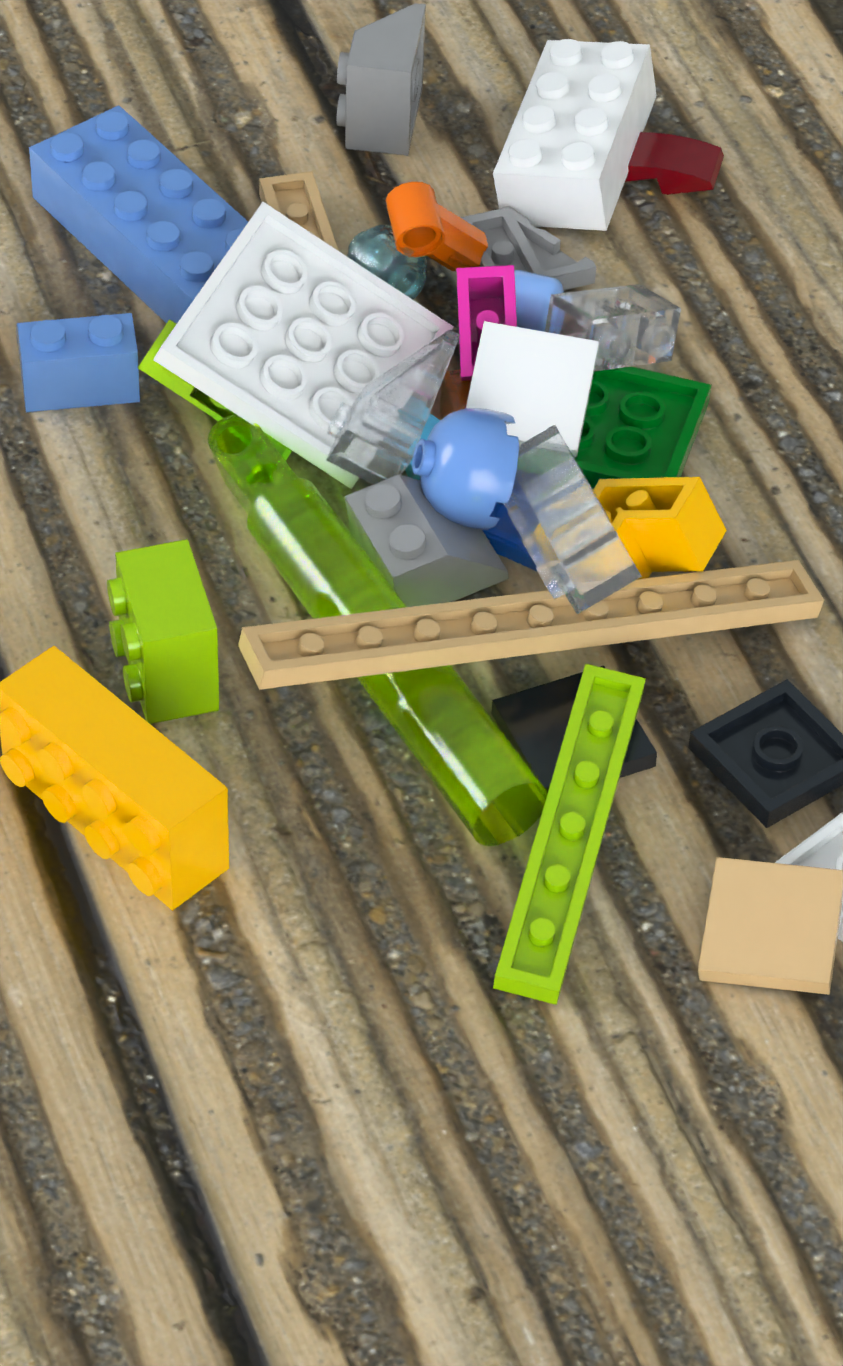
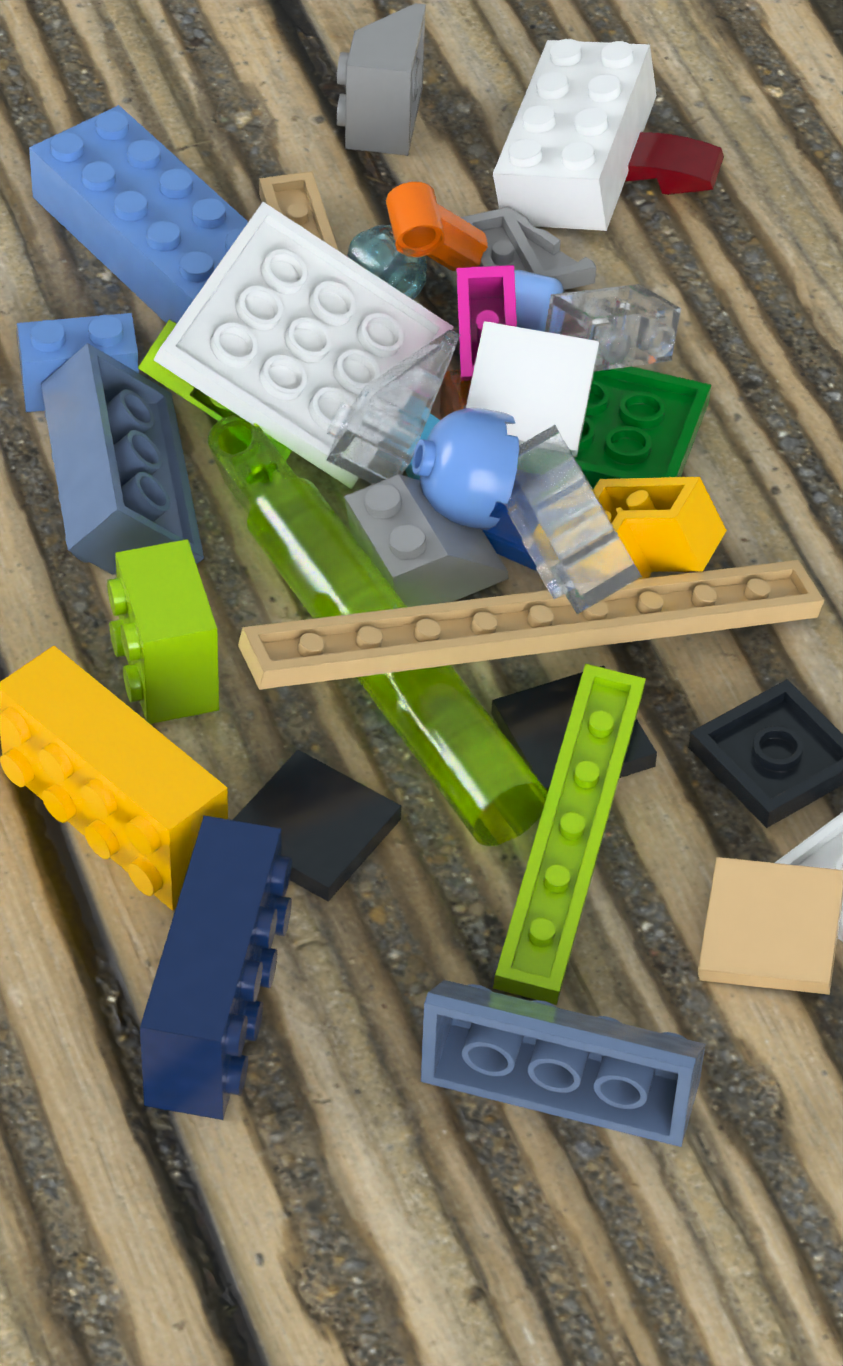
none -> sand blue slope [41,343,204,575]
none -> dark blue brick [140,815,292,1120]
none -> black tile [233,750,401,902]
none -> sand blue slope [421,980,705,1147]

